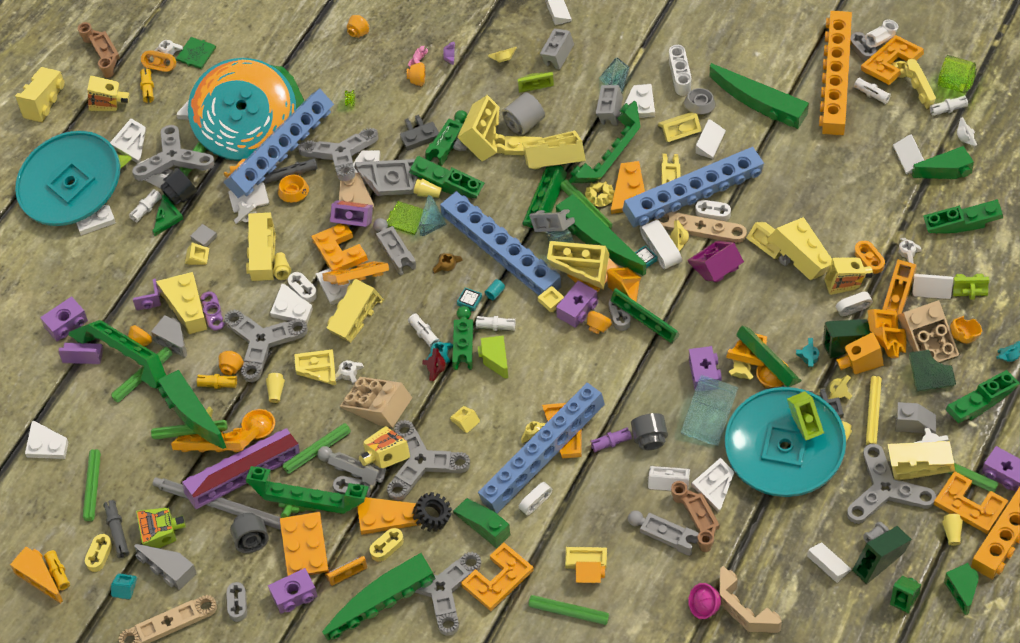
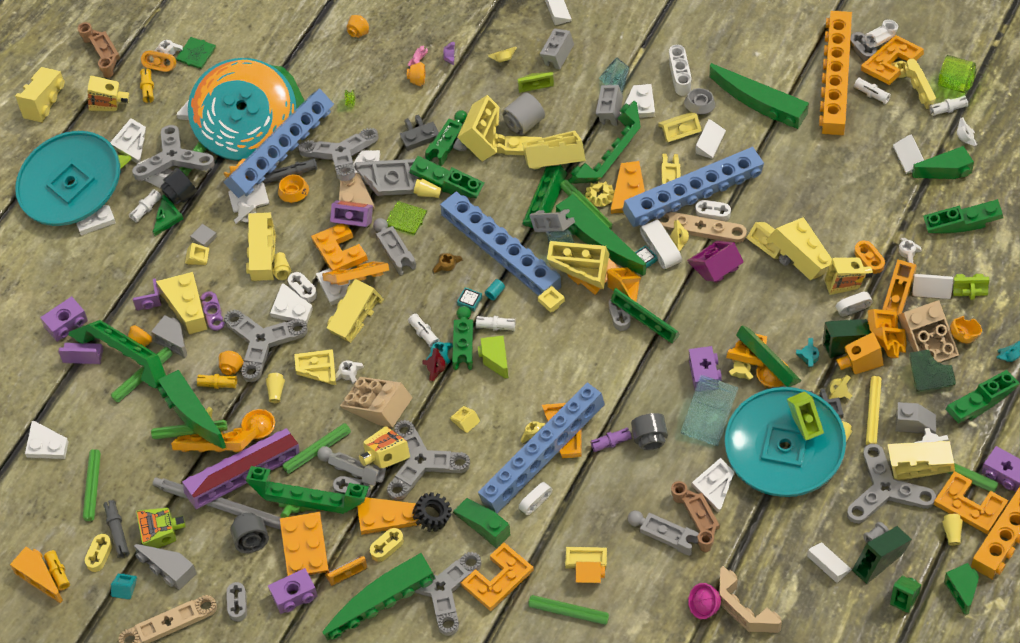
clear light blue slope [419,195,446,236] -> none
medium lavender brick [556,281,598,328] -> none
light orange cone [586,311,612,334] -> none
white slope [648,466,690,491] -> none

